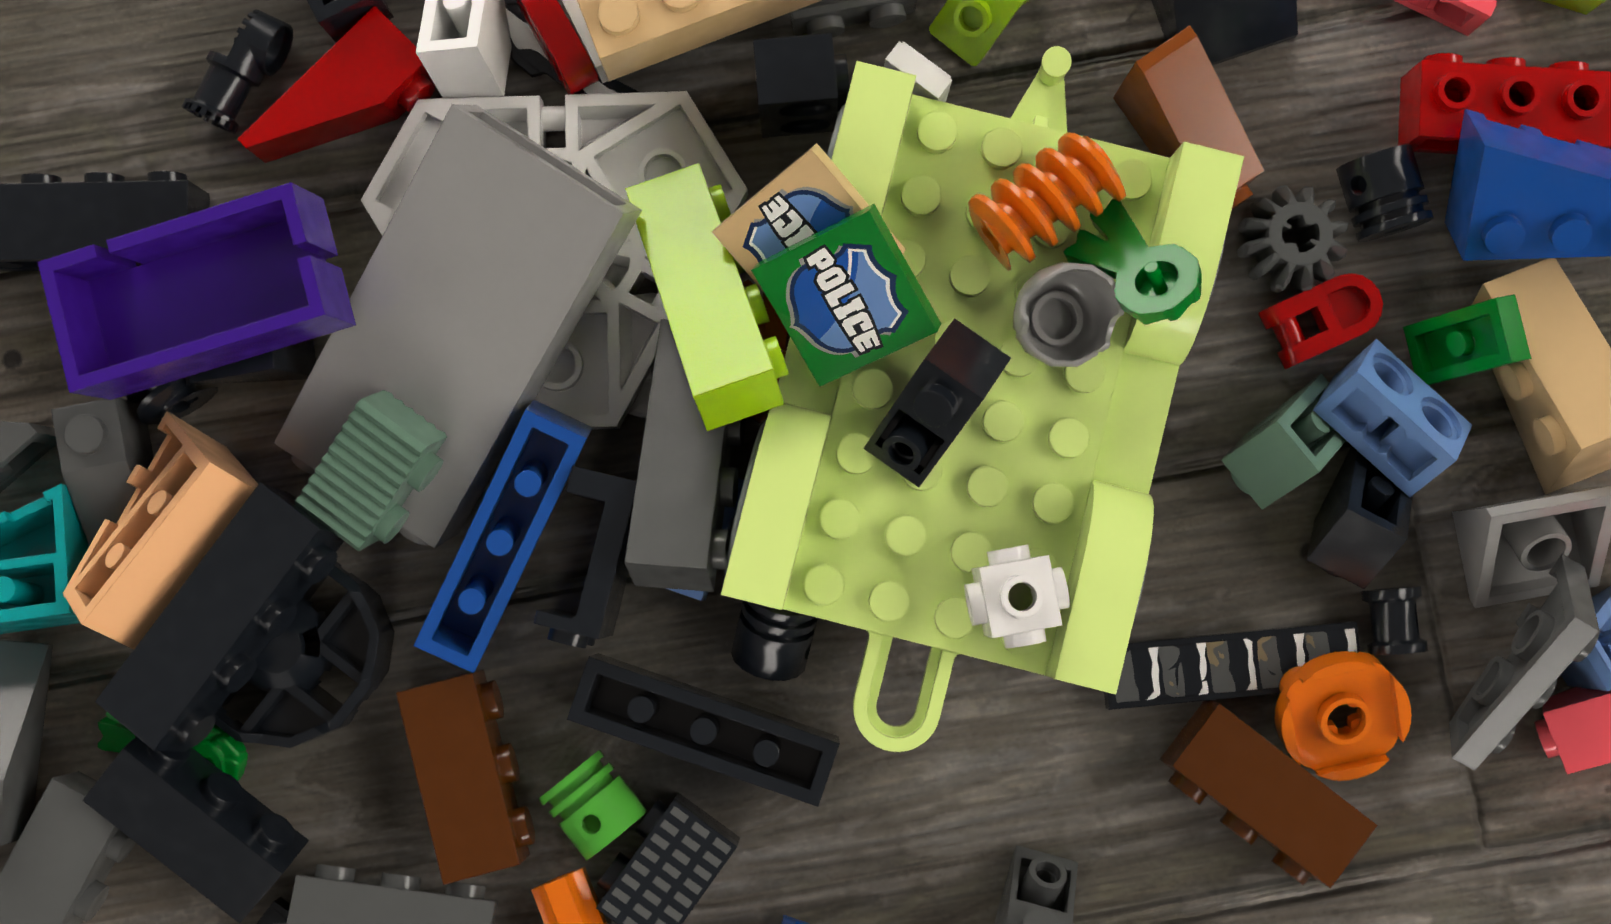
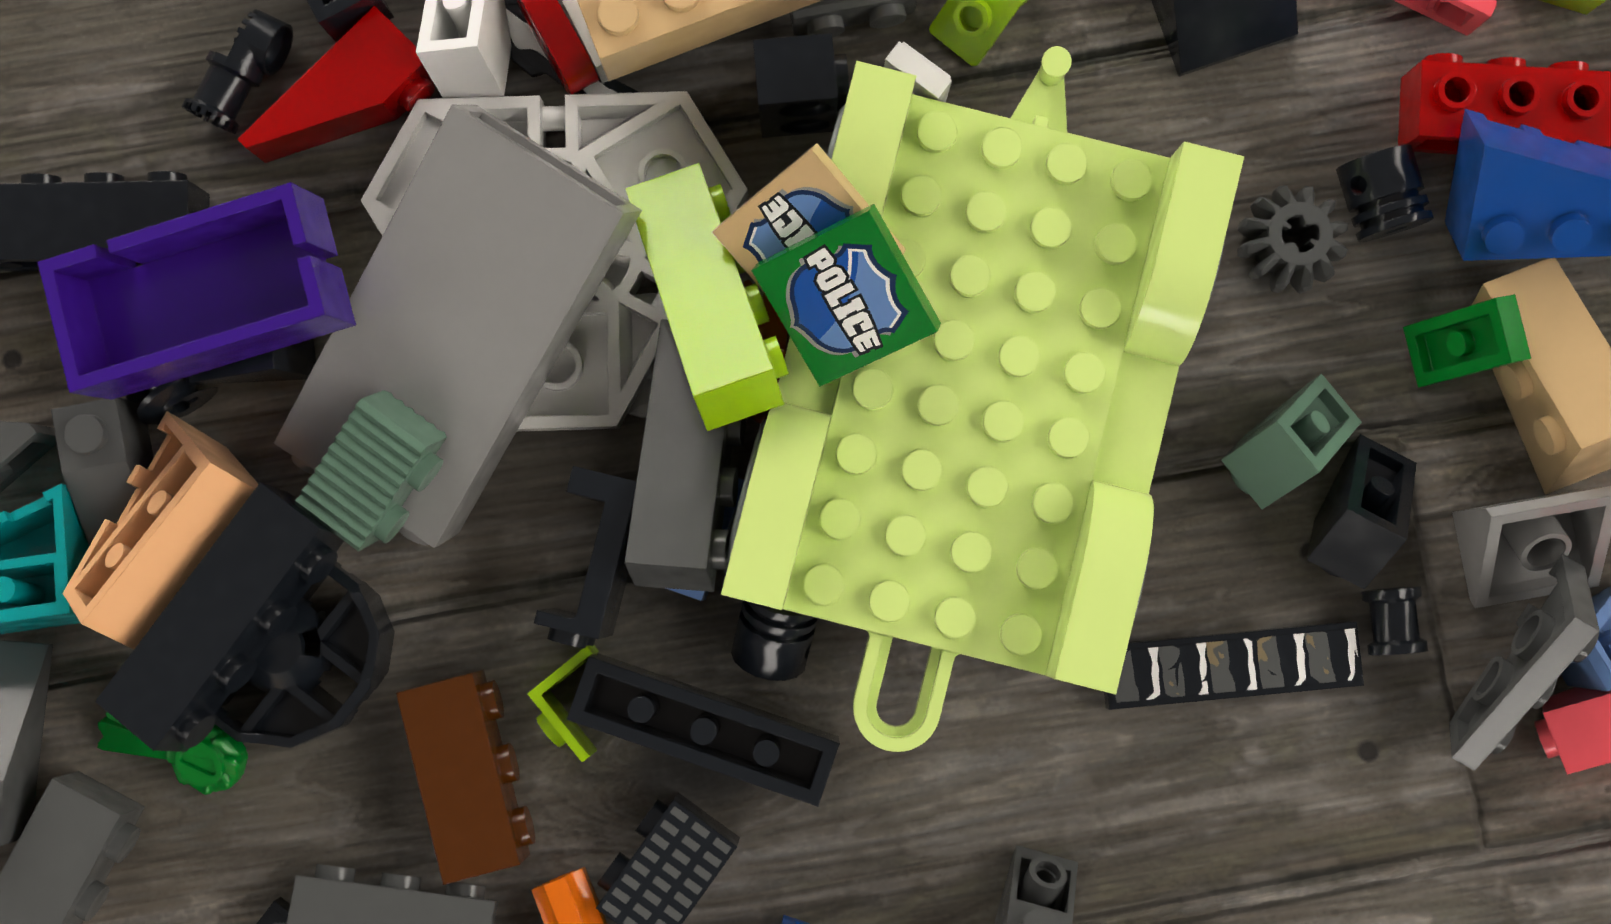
black brick [82,737,309,924] -> none
blue brick [413,400,593,673] -> none
bright green piece [538,749,647,861] -> none
black slope [863,318,1011,487] -> none
white brick [964,544,1070,649] -> none
orange piece [968,132,1126,271] -> none
light grey hair [1013,262,1124,367] -> none
green piece [1063,199,1202,325] -> none
dark orange slope [1113,26,1264,210] -> none
reddish brown brick [1159,700,1378,889] -> none
red plate [1258,273,1383,370] -> none
orange plate [1274,651,1412,781] -> none
medium blue brick [1313,339,1472,498] -> none
none -> lime bracket [527,645,599,762]

